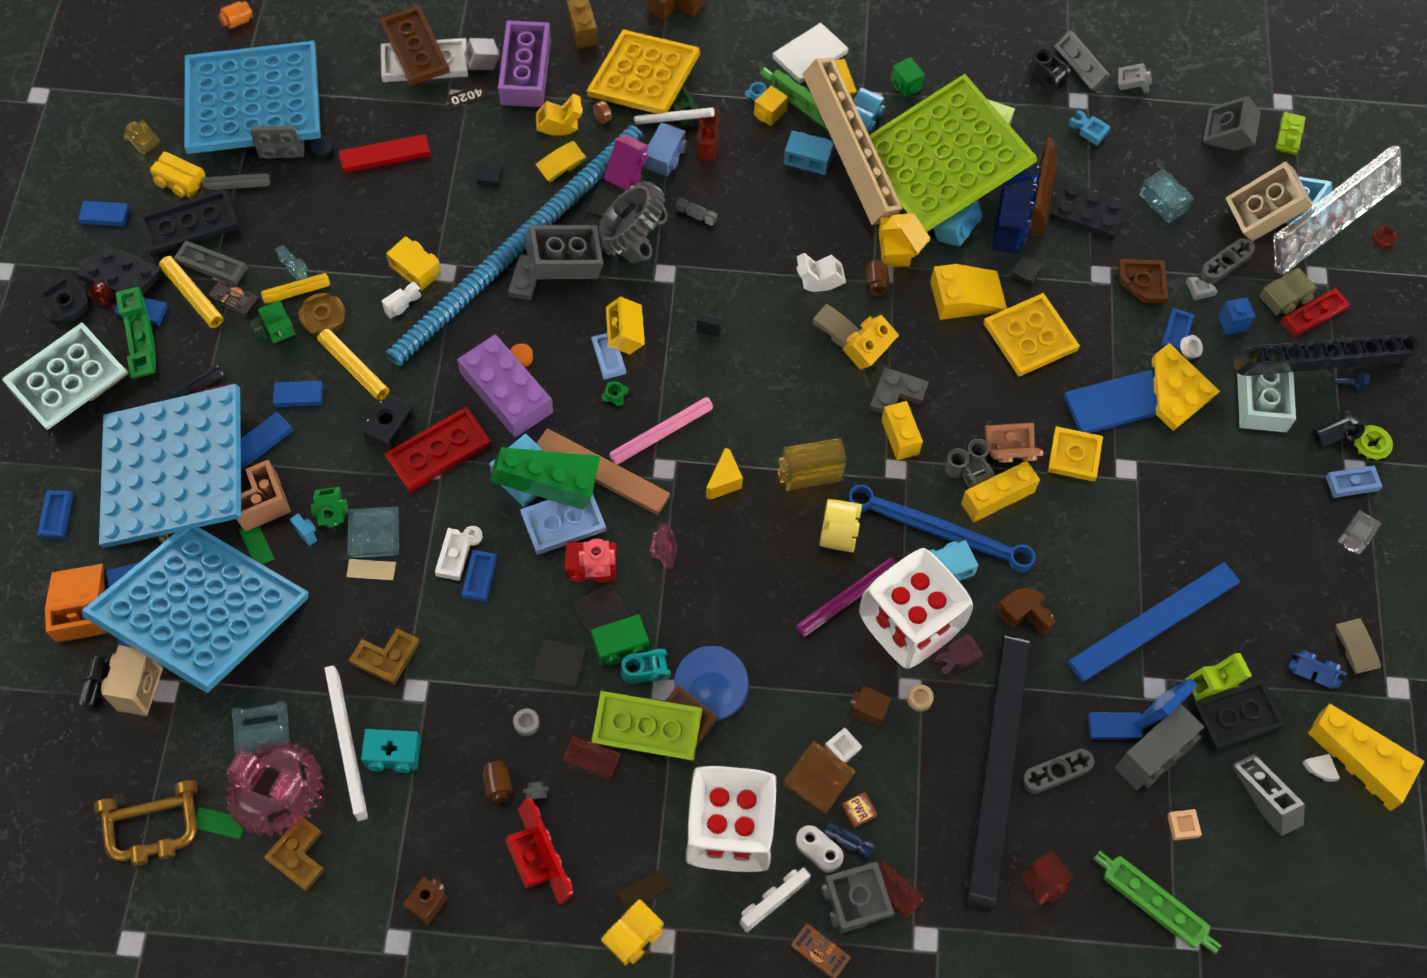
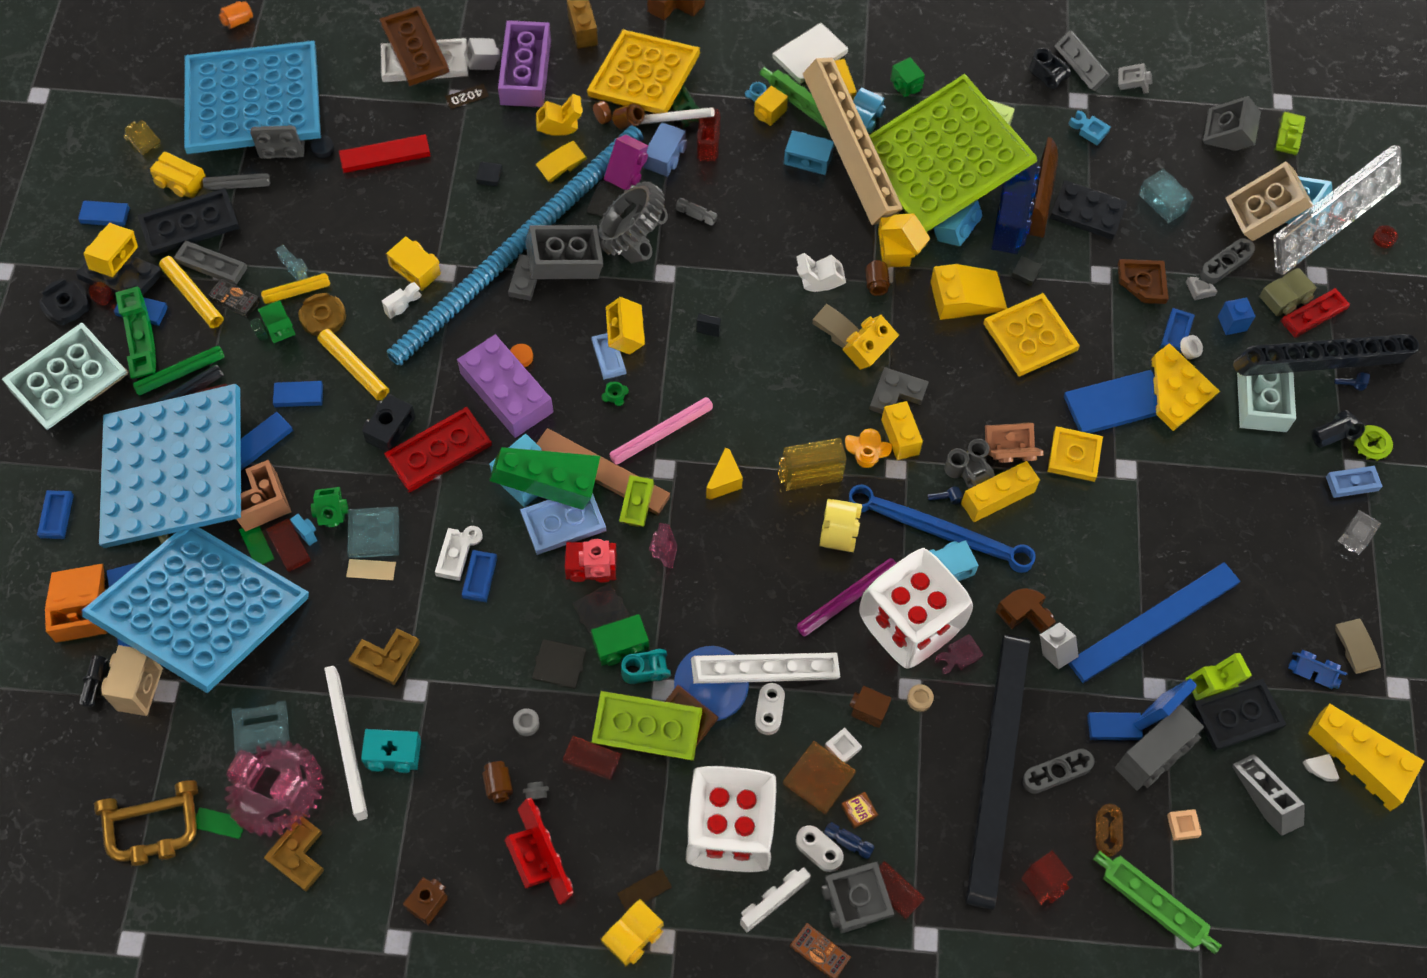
none -> yellow brick [84,223,138,277]
none -> green axle [133,346,224,395]
none -> clear red tile [266,518,311,572]
none -> reddish brown brick [612,104,645,130]
none -> lime plate [619,475,654,527]
none -> white tile [691,653,840,684]
none -> white plate [755,683,785,735]
none -> light orange plate [845,428,892,468]
none -> dark blue hand [928,487,963,505]
none -> light grey brick [1040,622,1079,669]
none -> clear orange beam [1096,804,1123,856]

